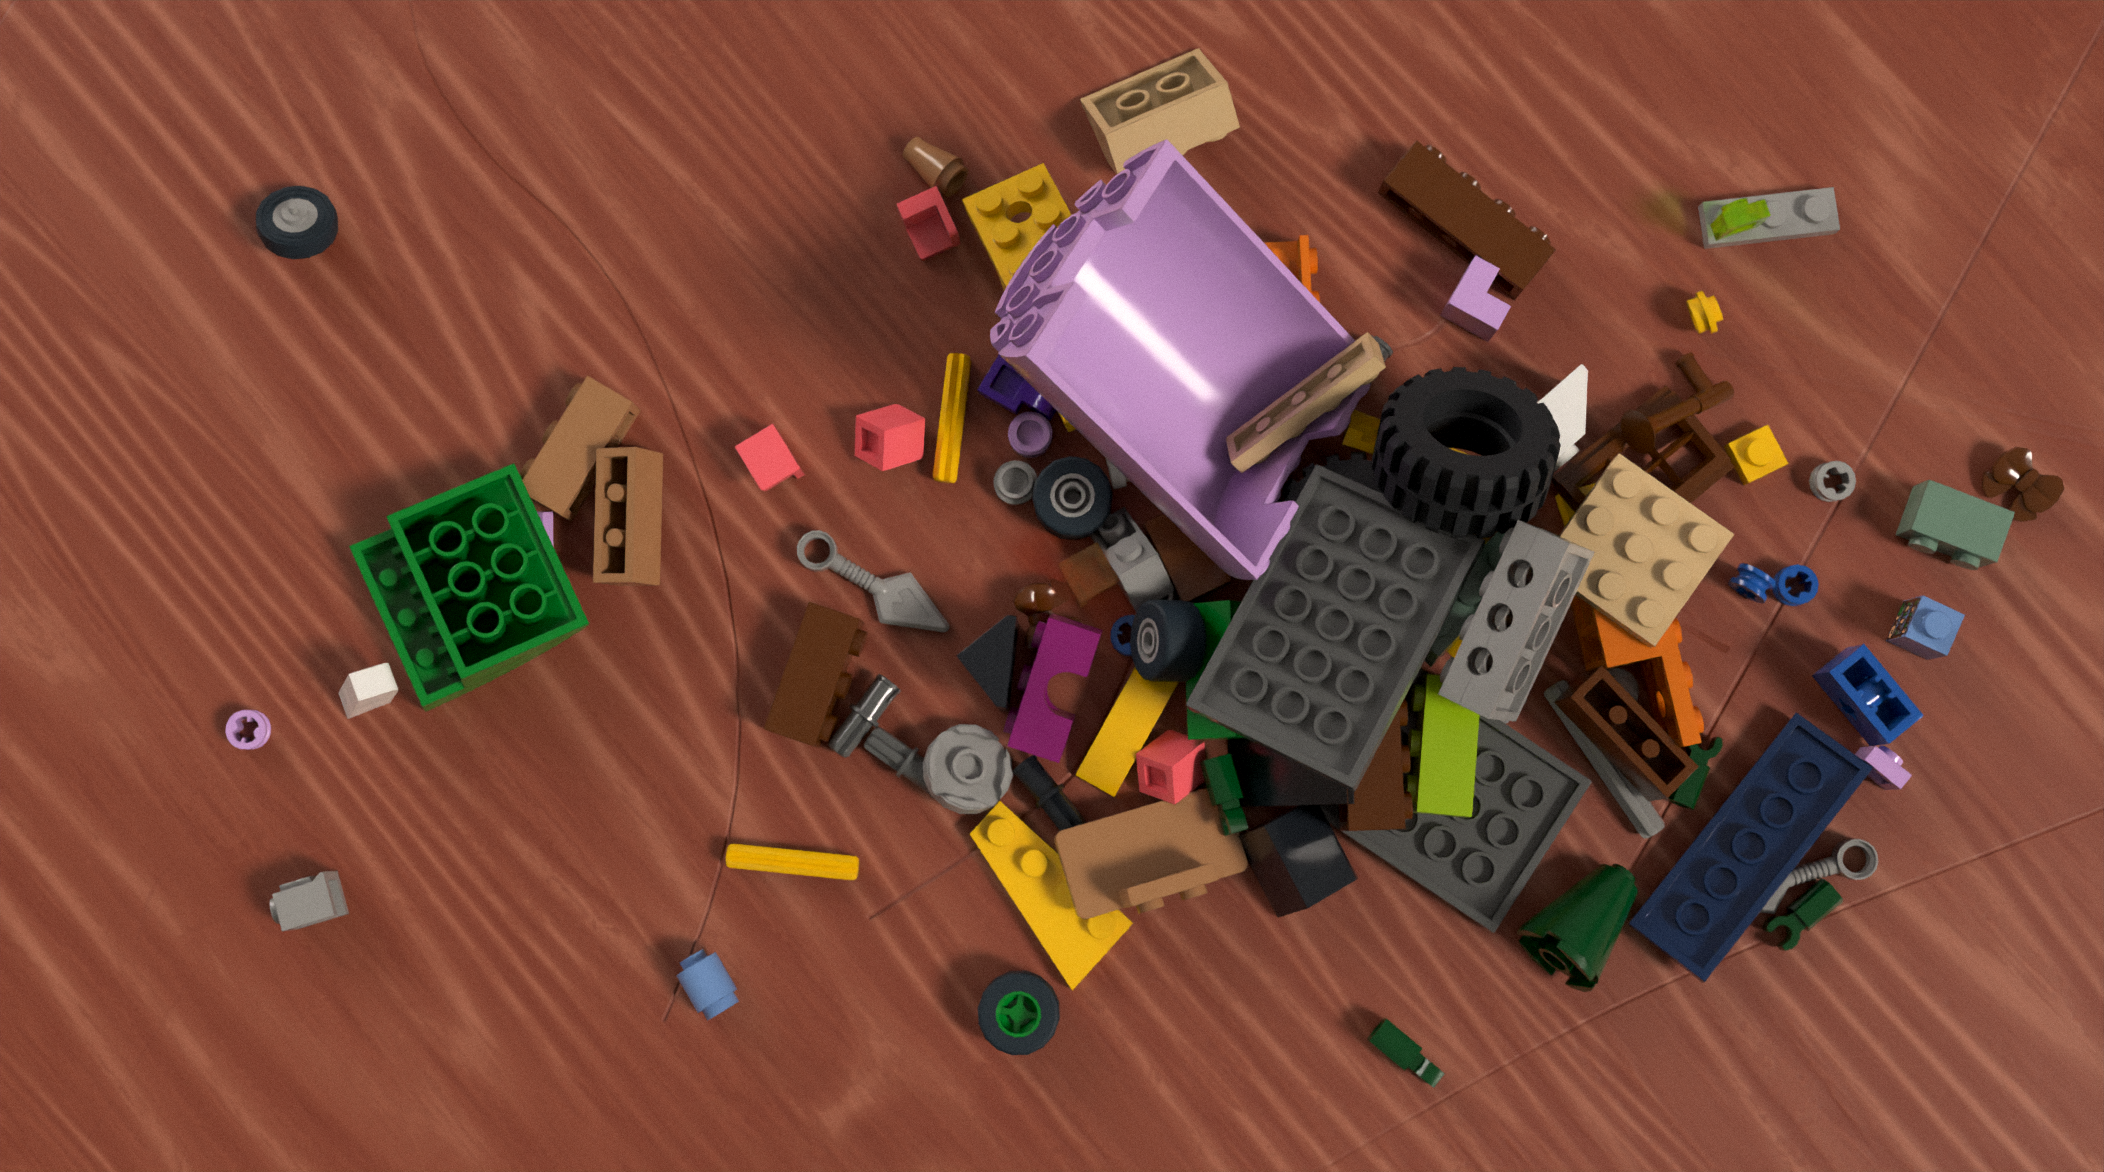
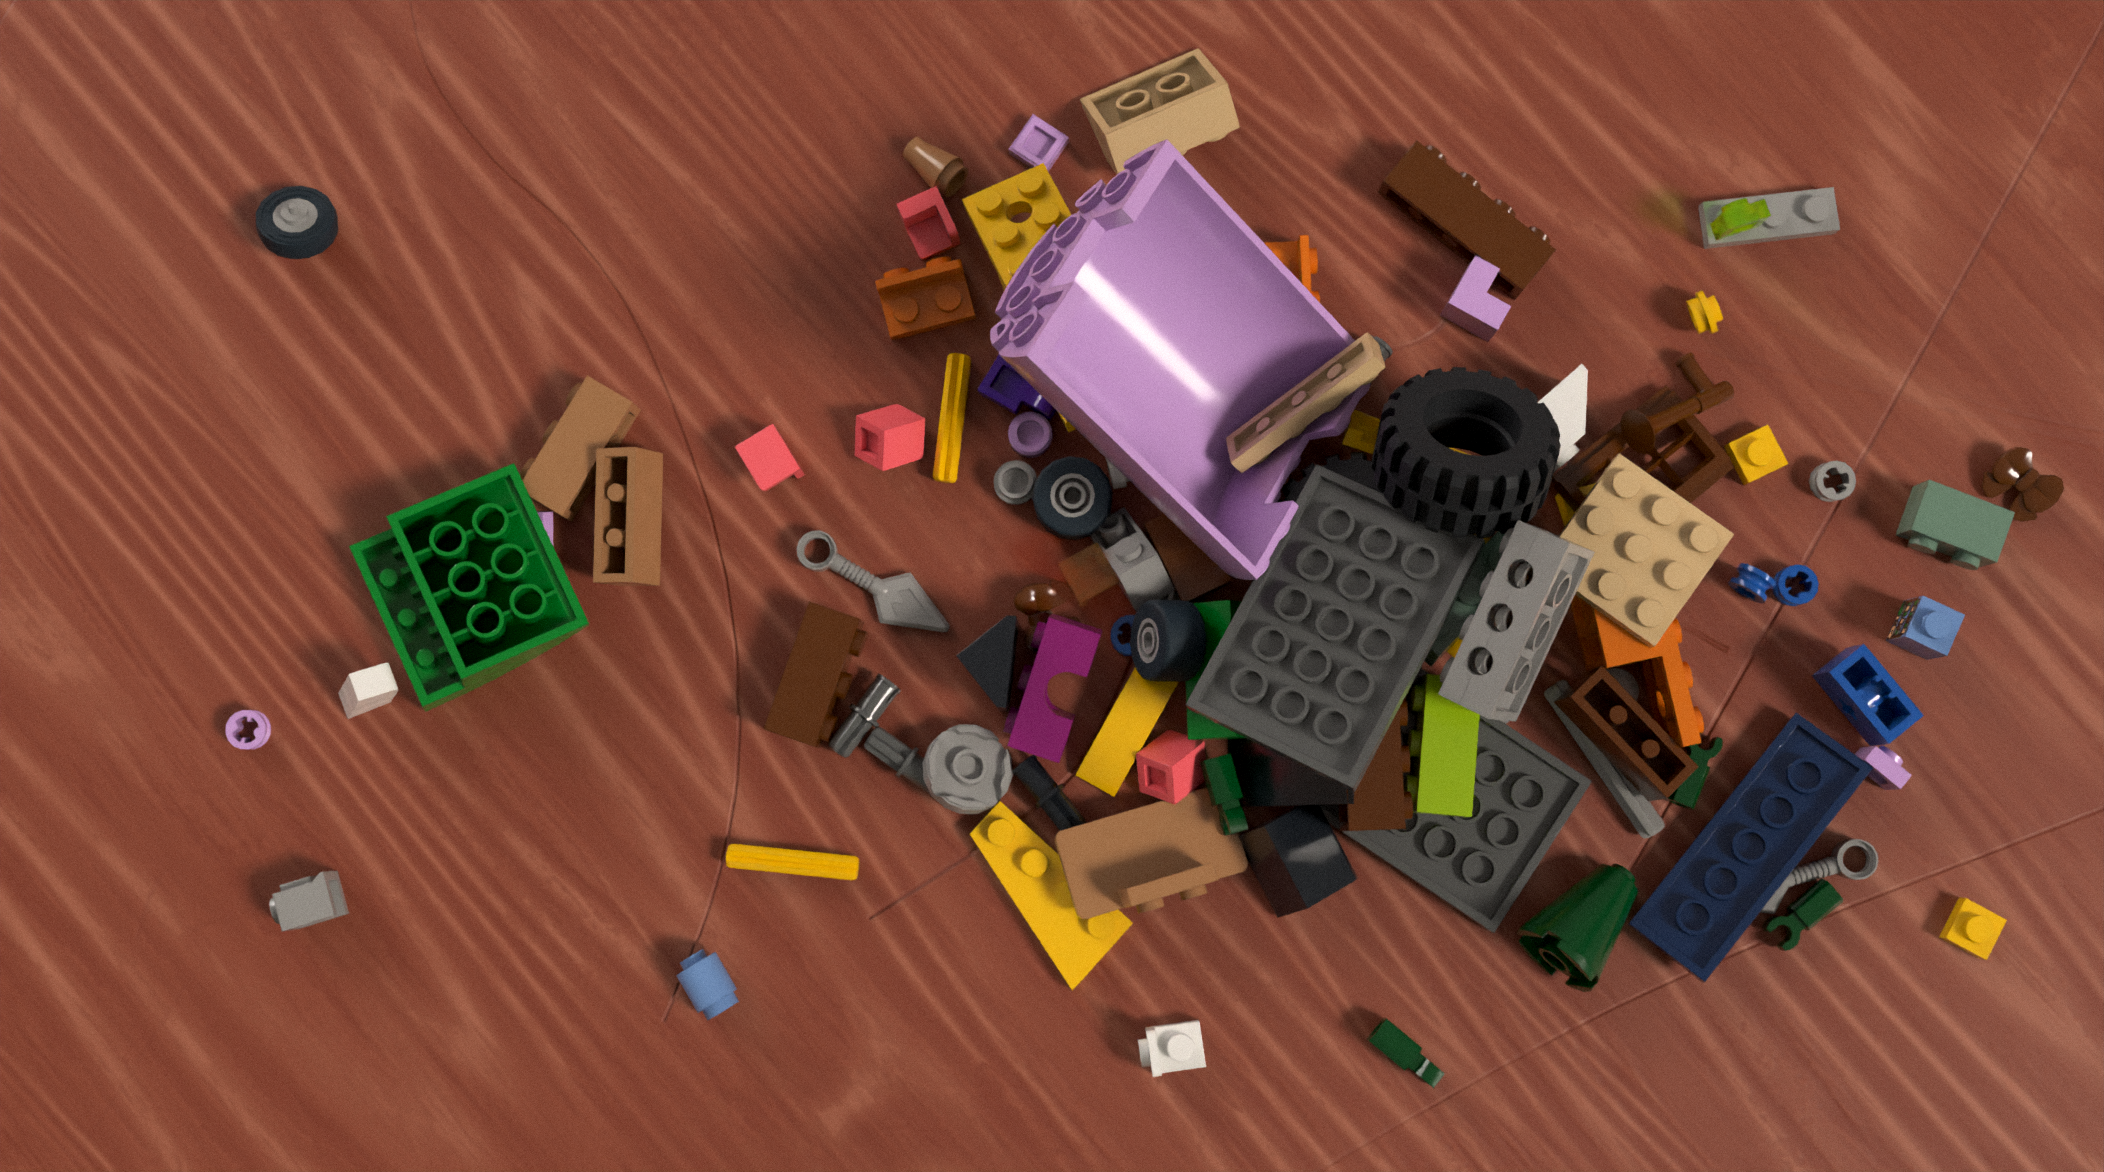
black wheel [978,970,1060,1055] -> none
none -> orange bracket [875,256,976,340]
none -> lavender tile [1009,114,1069,172]
none -> white bracket [1138,1020,1206,1077]
none -> yellow plate [1939,897,2007,960]

